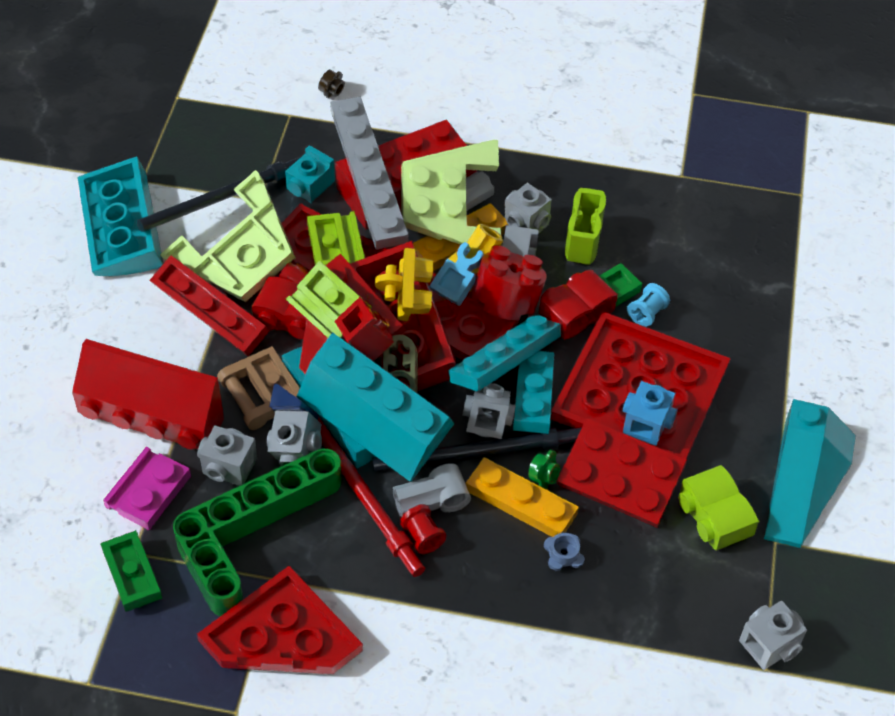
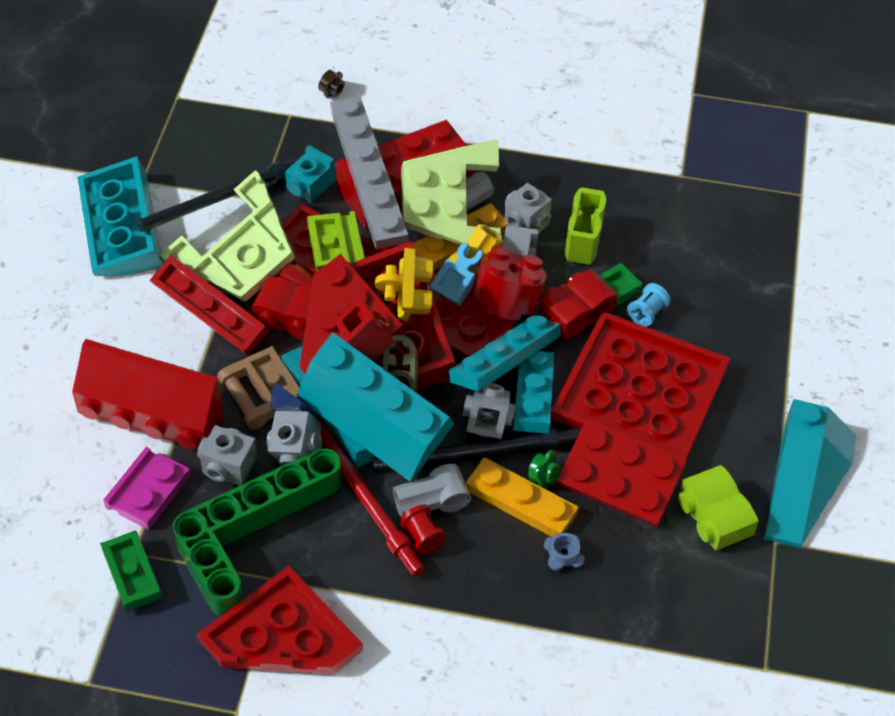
lime plate [286,261,372,339] -> none
dark azure brick [623,381,678,446] -> none
light grey brick [739,600,807,670] -> none

